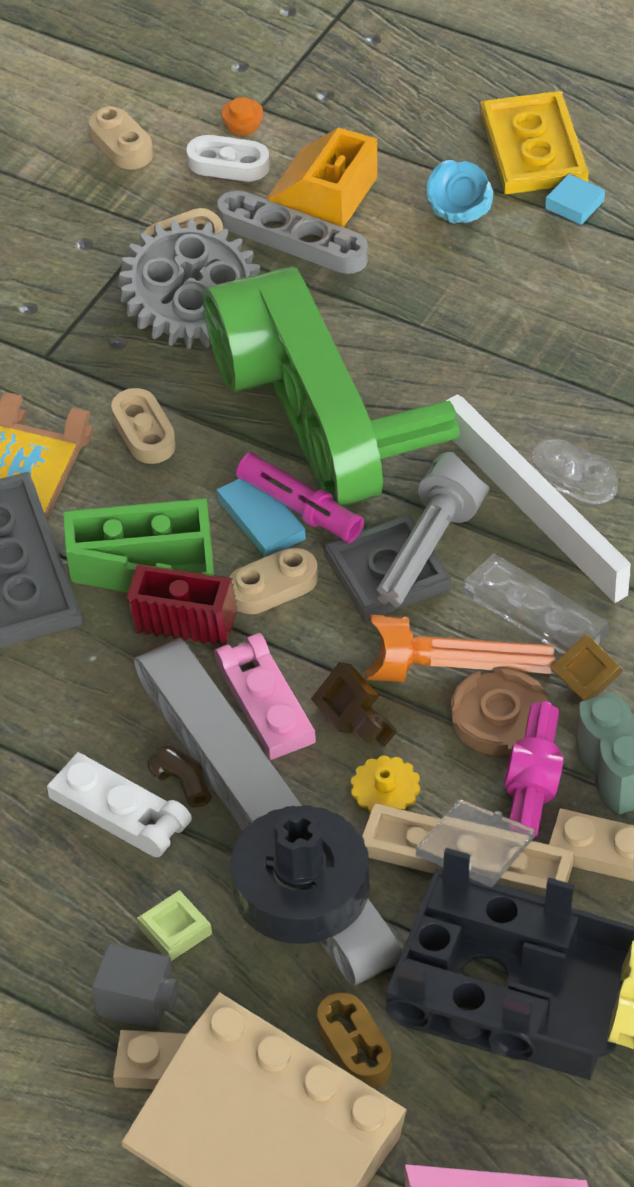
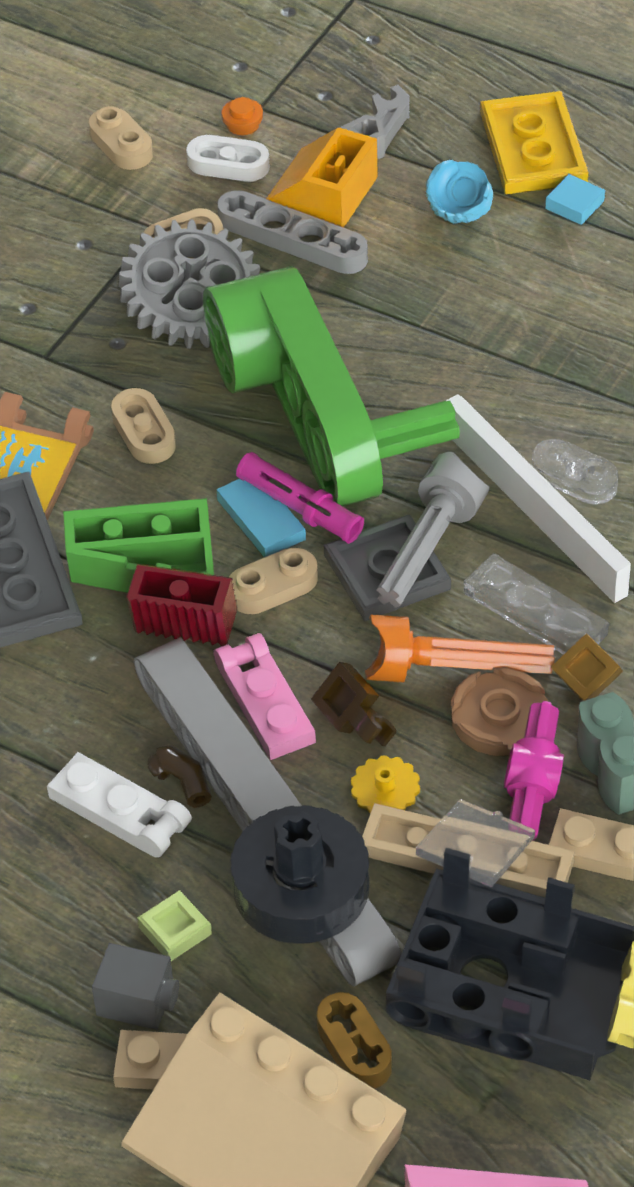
none -> light grey piece [339,85,409,160]

